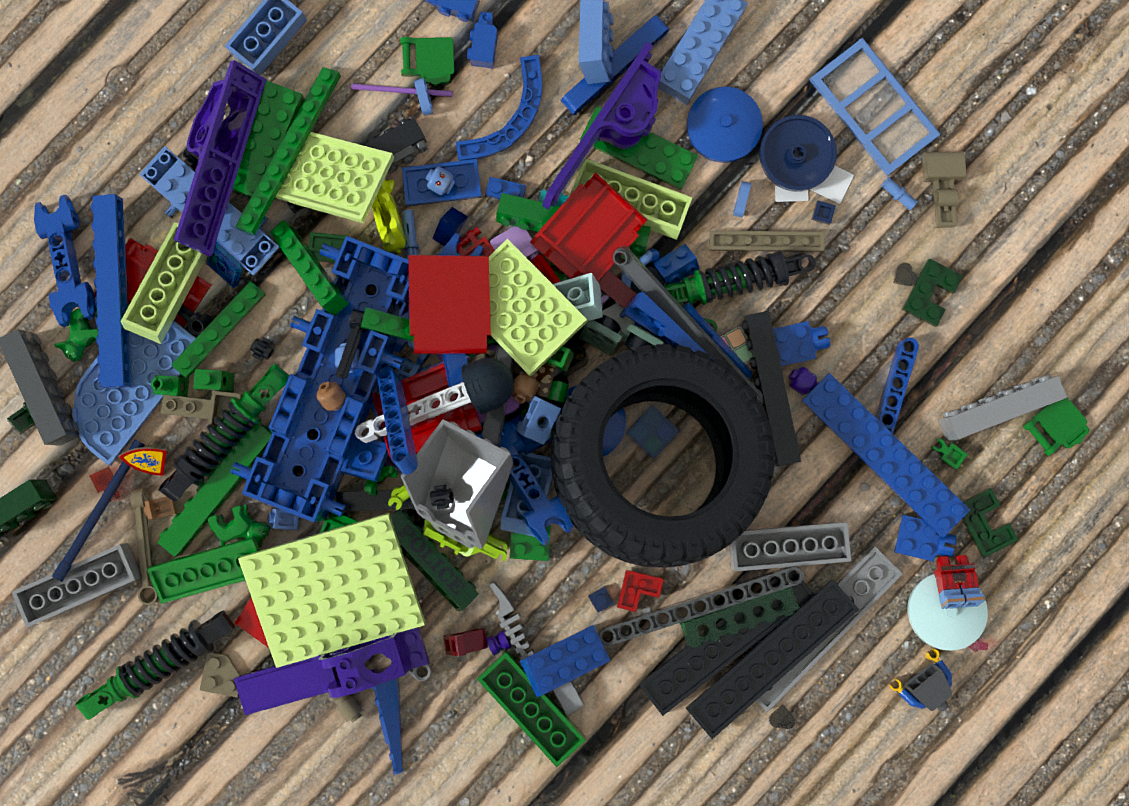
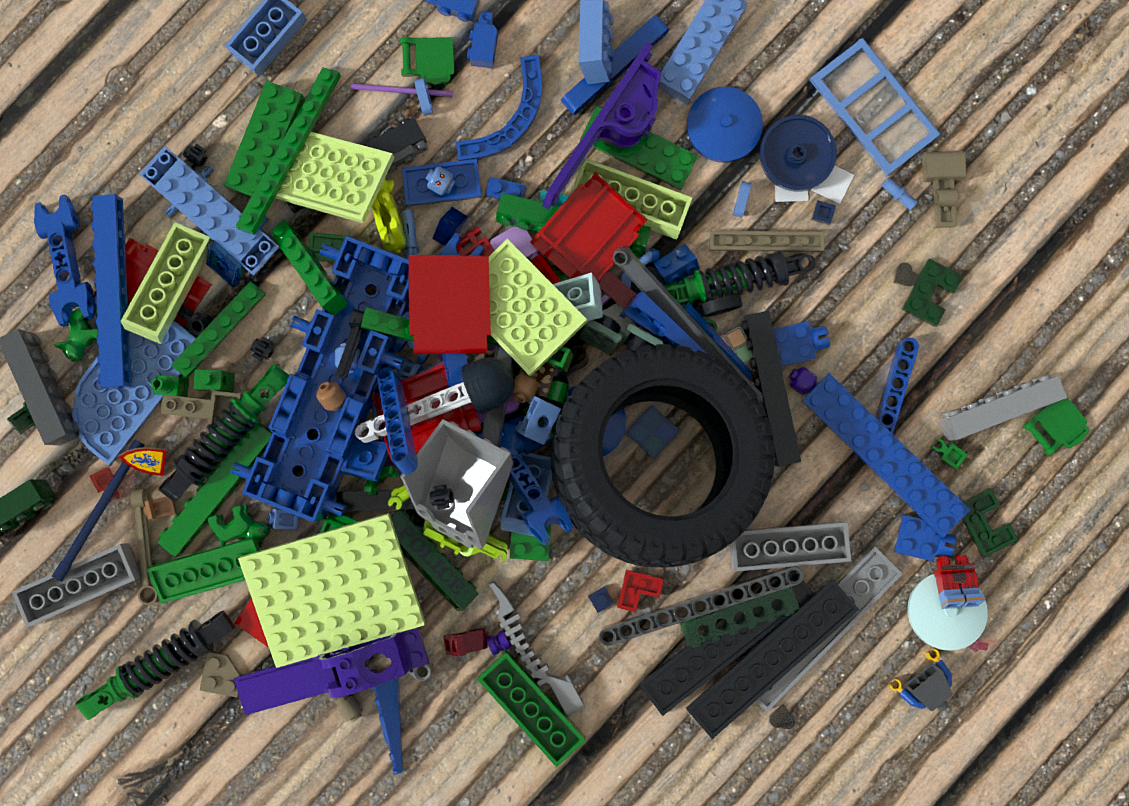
dark purple piece [174,60,266,256] -> none
blue brick [520,625,611,697] -> none
none -> black tyre [699,294,743,318]

